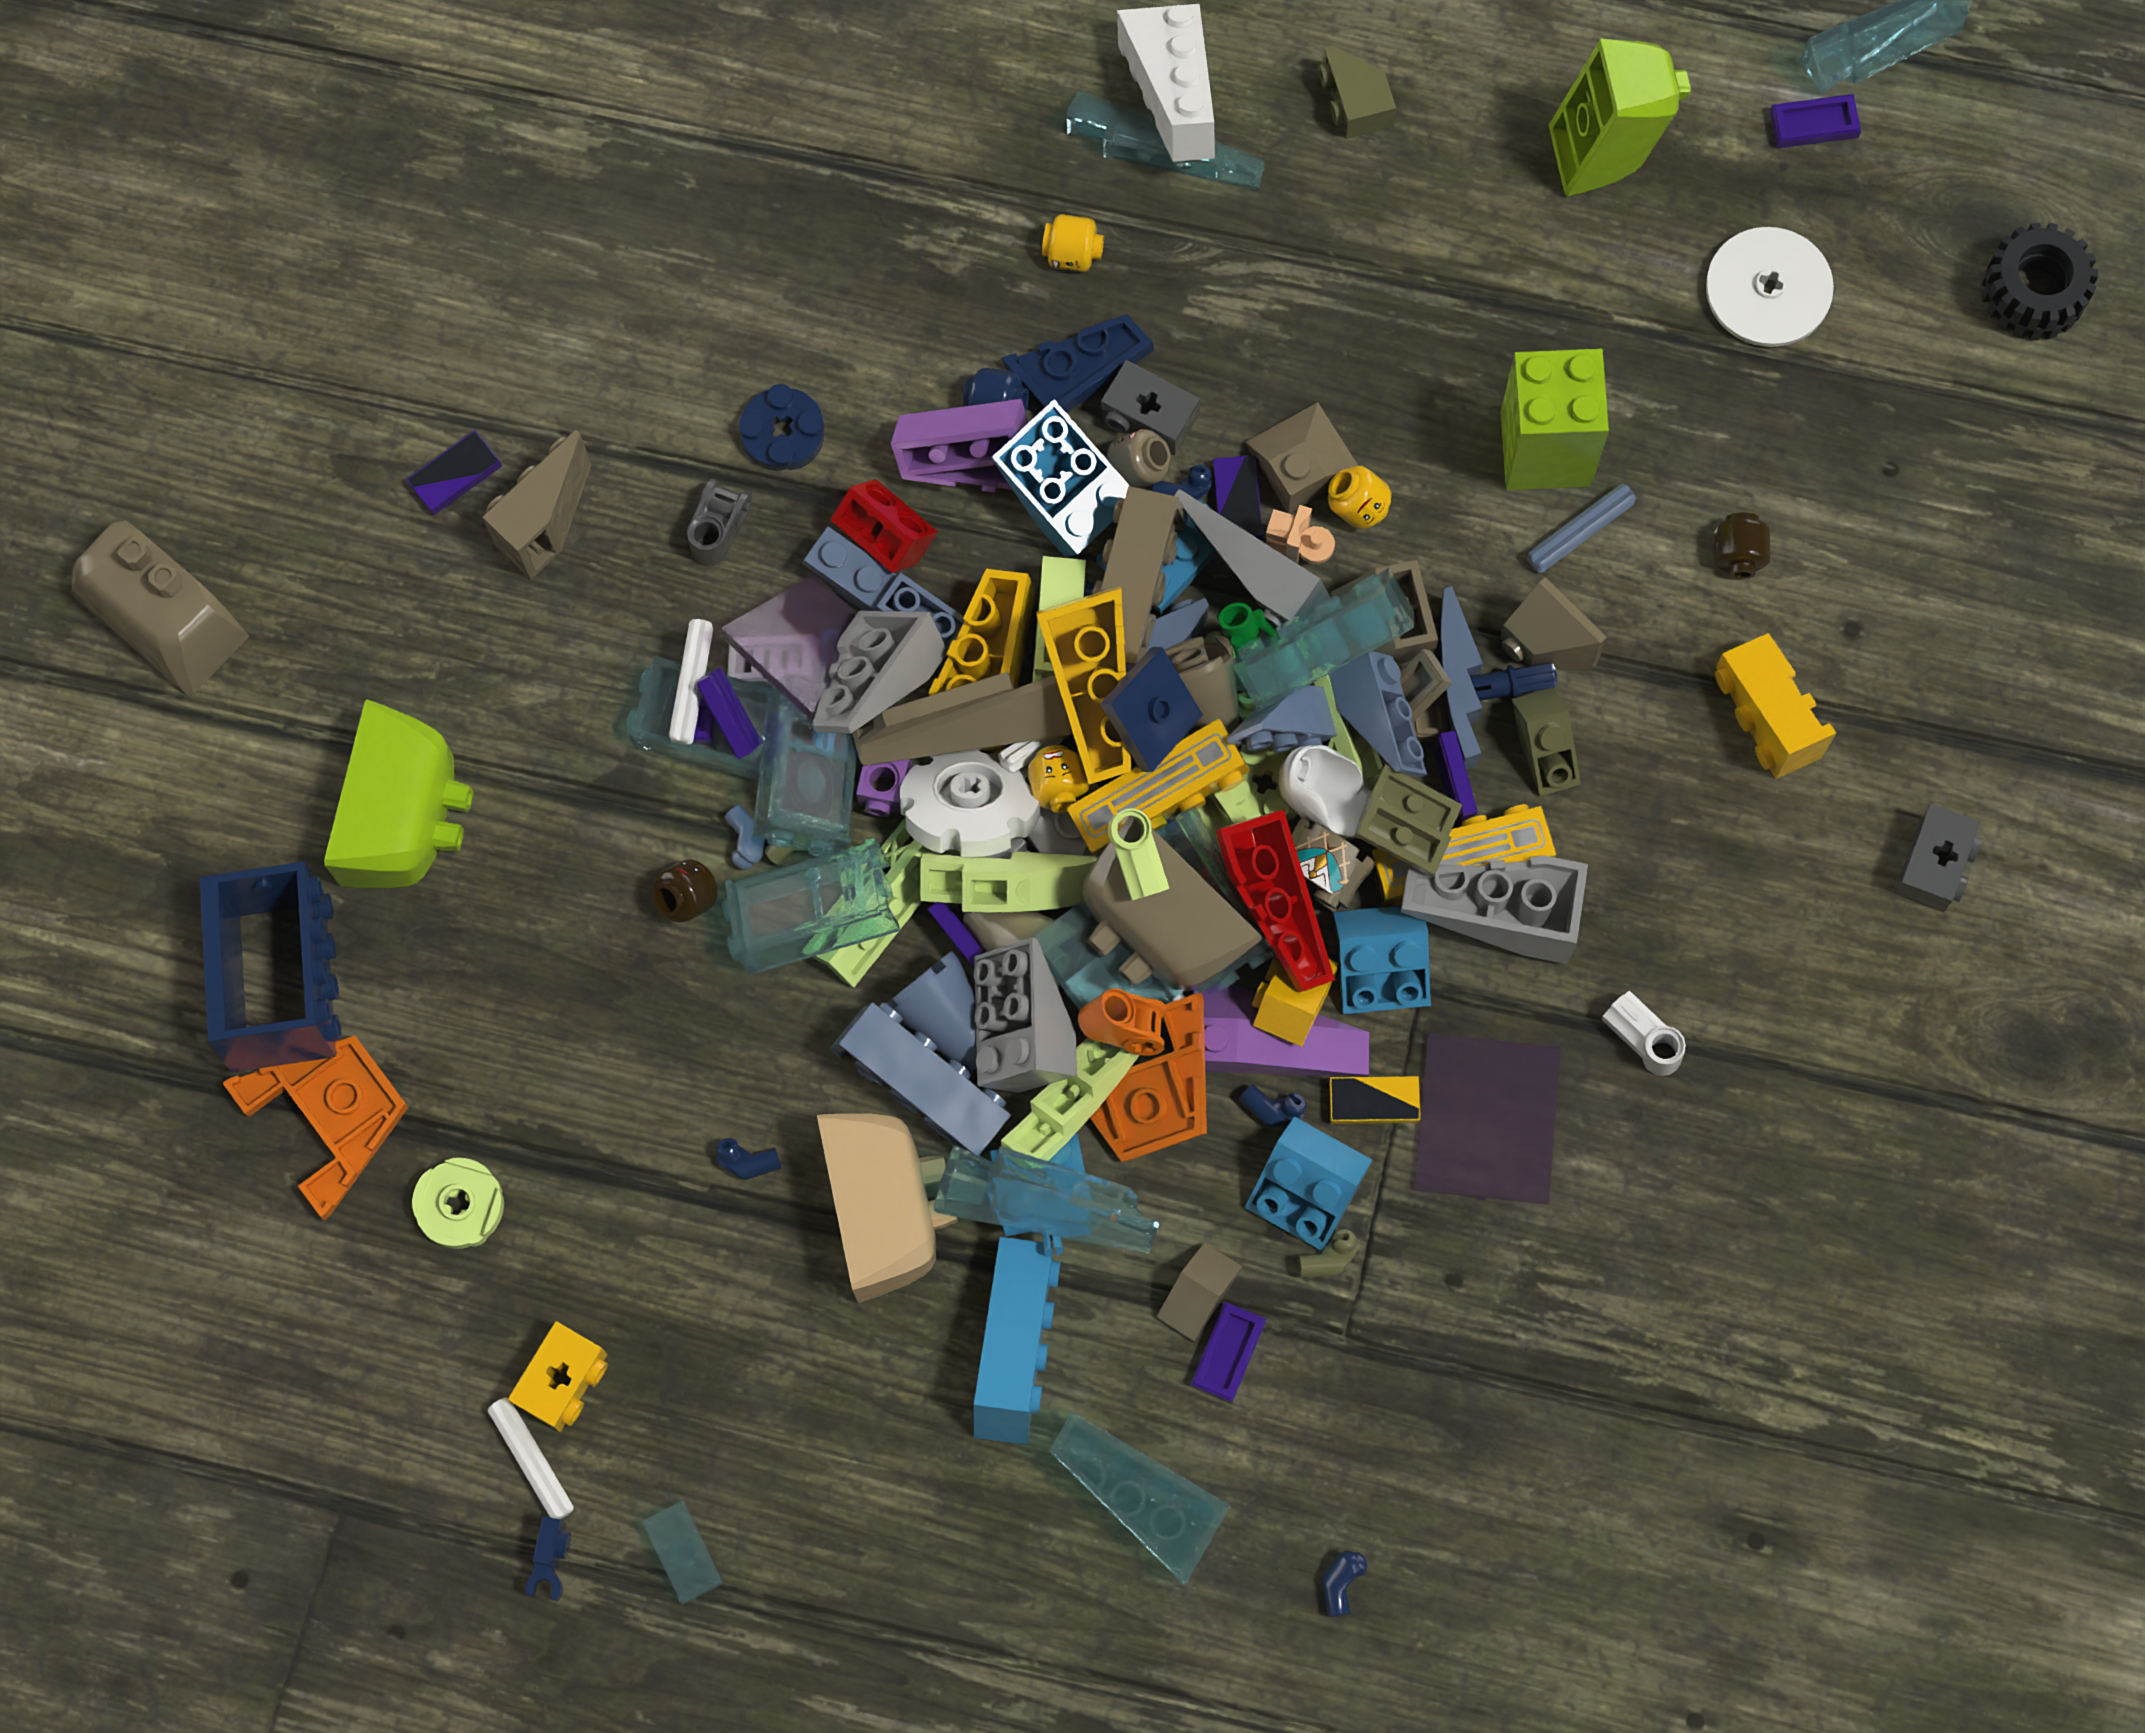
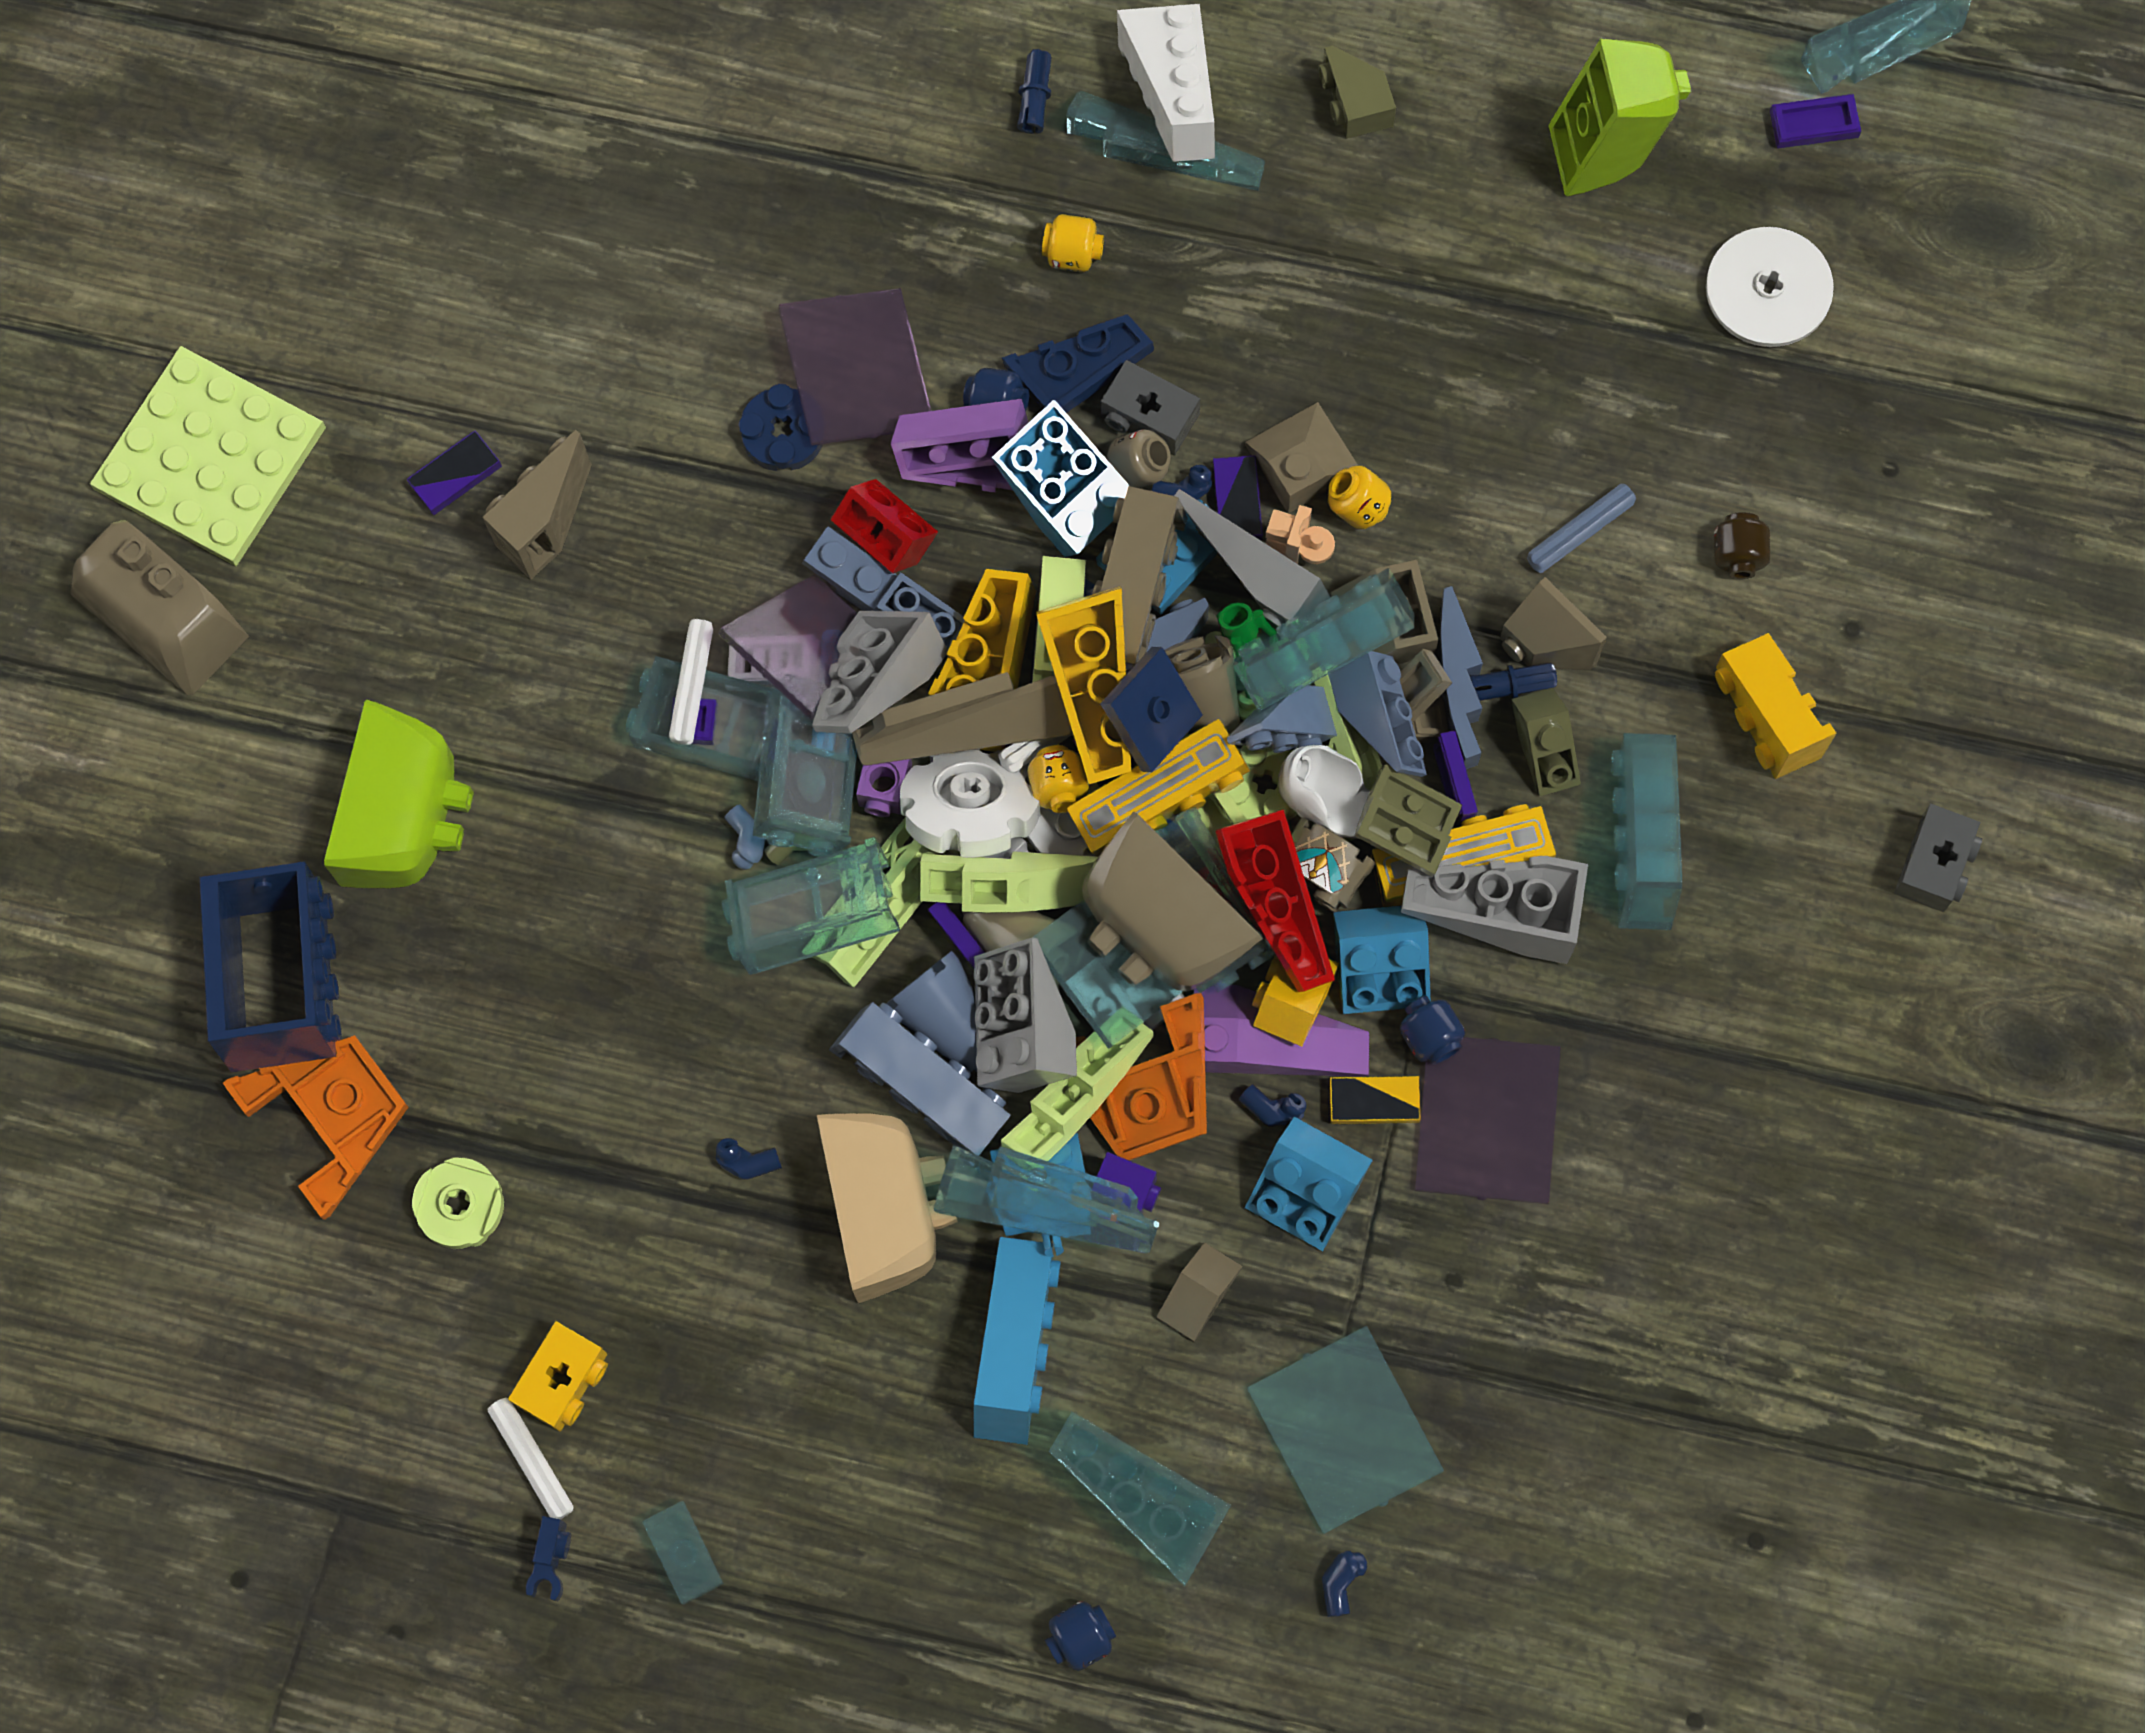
dark brown head [652,859,717,923] -> none
flat silver piece [687,479,752,566] -> none
dark purple tile [697,667,763,759] -> none
orange piece [1078,988,1167,1056] -> none
yellowish green piece [1108,808,1170,901] -> none
dark purple tile [1190,1302,1267,1404] -> none
olive arm [1297,1229,1358,1278] -> none
lime brick [1501,349,1609,490] -> none
white piece [1602,991,1686,1076] -> none
black tyre [1981,222,2098,341] -> none
none -> yellowish green plate [90,346,326,567]
none -> clear purple piece [778,288,932,445]
none -> dark blue axle [1017,49,1052,134]
none -> dark blue head [1045,1601,1116,1671]
none -> dark purple brick [1090,1152,1162,1221]
none -> clear light blue piece [1247,1326,1444,1534]
none -> dark blue head [1399,996,1465,1065]
none -> clear light blue wedge [1611,733,1682,930]

